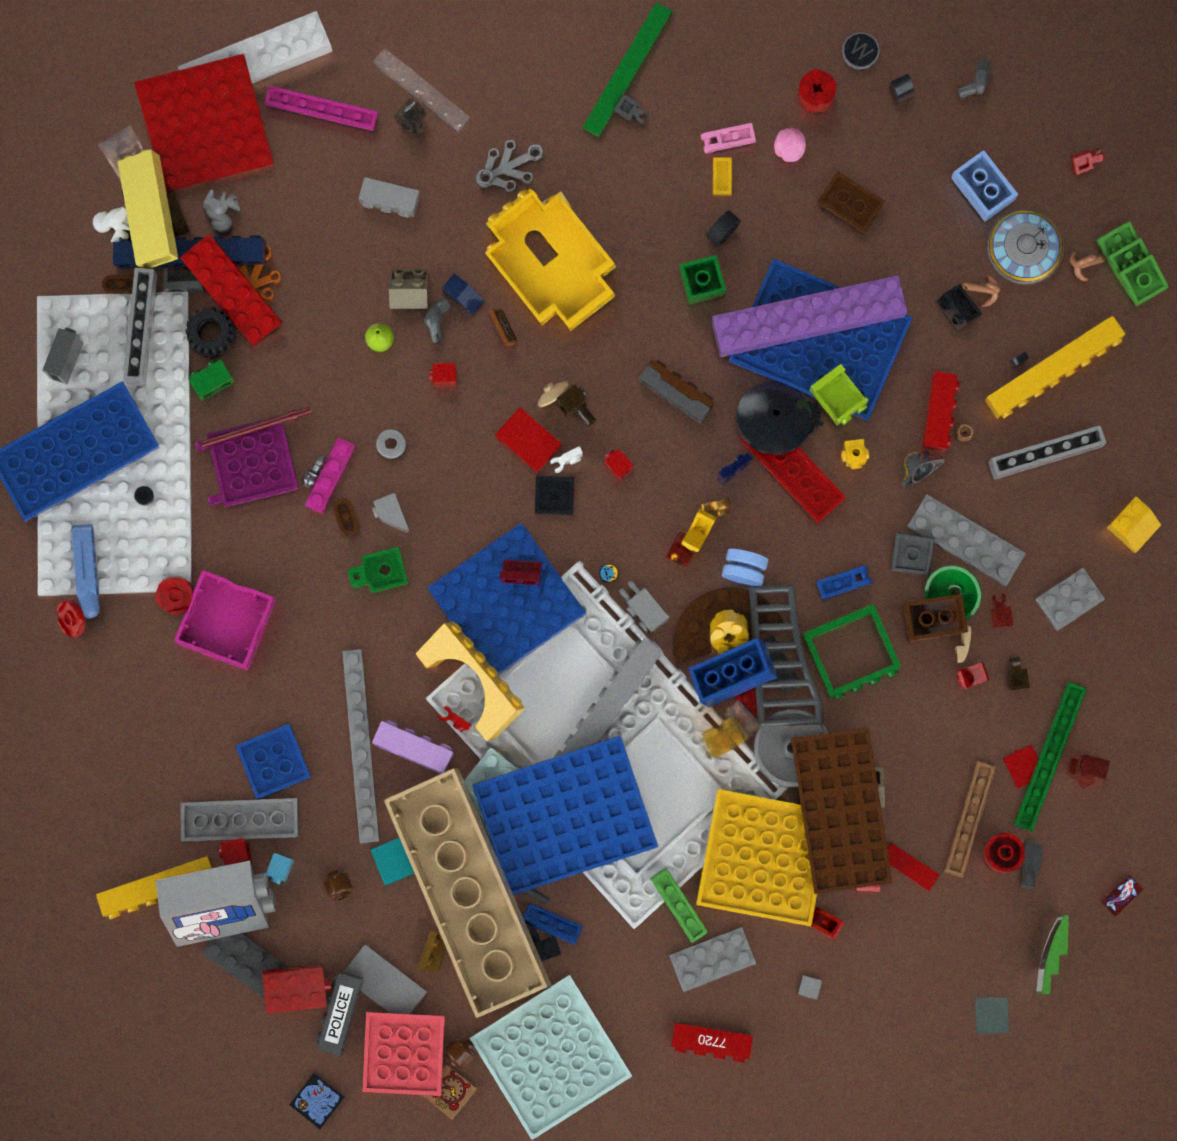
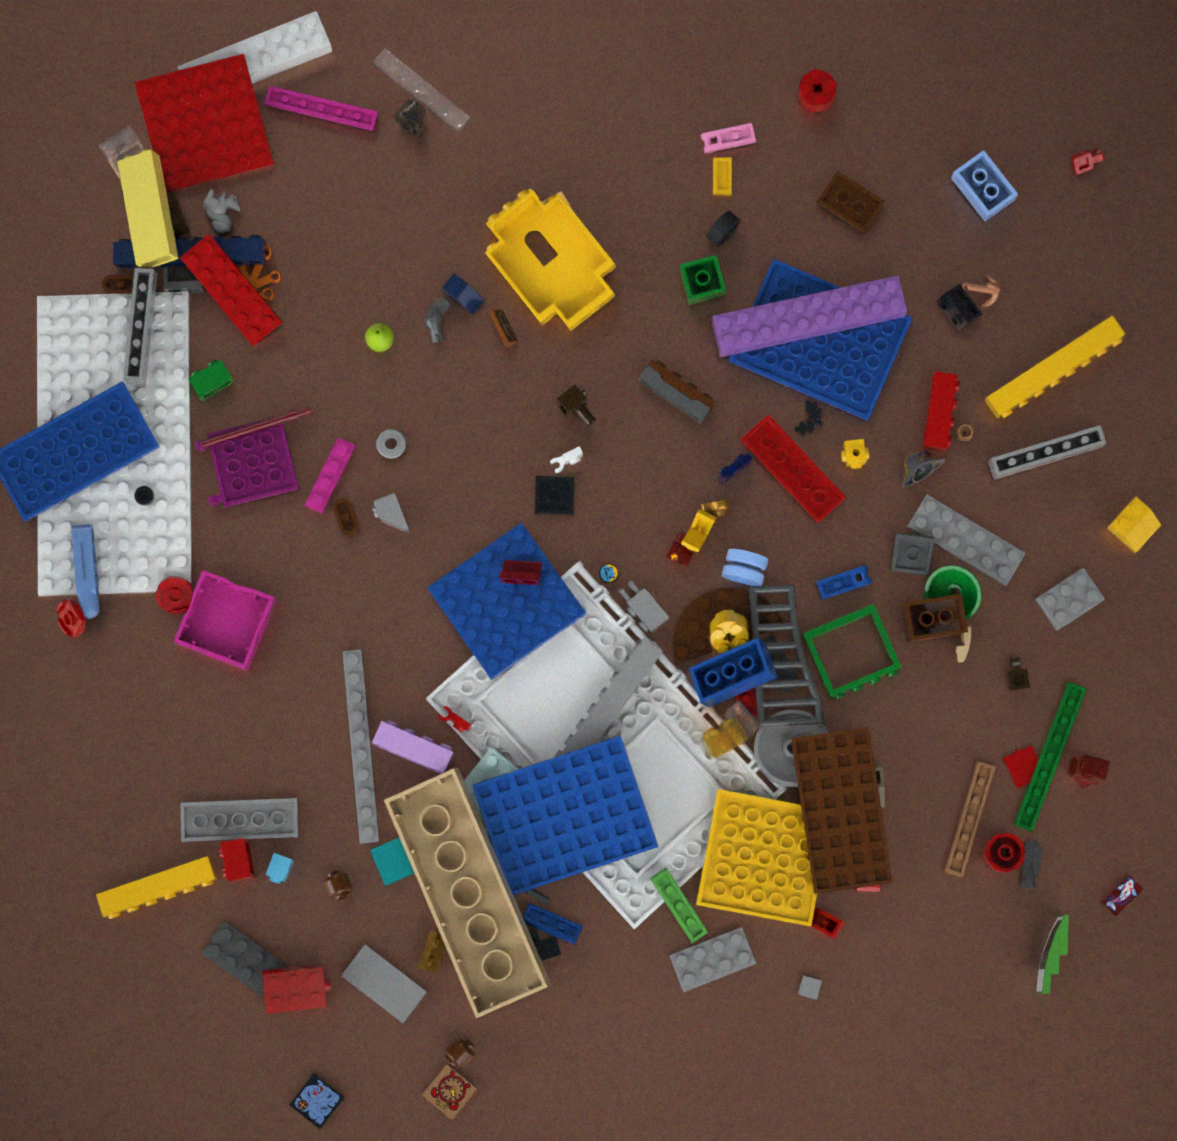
dark grey brick [42,327,83,385] -> none
white animal [93,206,130,242] -> none
light grey brick [156,861,276,947] -> none
black tyre [185,307,236,358] -> none
blue plate [236,724,311,800] -> none
flat silver bar [302,455,324,488] -> none
dark grey brick [316,971,364,1056] -> none
green plate [348,547,408,594] -> none
light grey brick [359,177,420,218] -> none
coral plate [363,1012,445,1096] -> none
dark tan slope [389,268,429,309] -> none
yellow arch [416,621,525,741] -> none
red brick [429,363,457,386] -> none
light aqua plate [470,975,632,1140] -> none
light grey plant [476,140,543,193] -> none
red tile [495,407,562,473] -> none
tan dish [538,381,570,407] -> none
green tile [583,2,672,137] -> none
red brick [604,449,634,481] -> none
dark grey plate [614,94,649,124] -> none
red brick [671,1023,753,1063] -> none
black dish [736,382,812,455] -> none
bright pink hair [774,128,806,162] -> none
lime panel [809,364,869,426] -> none
black tile [842,32,880,70] -> none
red tile [887,842,940,891] -> none
black brick [889,74,915,105] -> none
dark grey arm [957,59,990,99] -> none
red bracket [957,662,990,689] -> none
clear light blue piece [975,996,1009,1035] -> none
dish [987,209,1064,284] -> none
clear red plate [991,594,1014,628] -> none
black tile [1009,352,1029,367] -> none
nougat piece [1070,251,1105,281] -> none
bright green slope [1096,221,1169,306] -> none

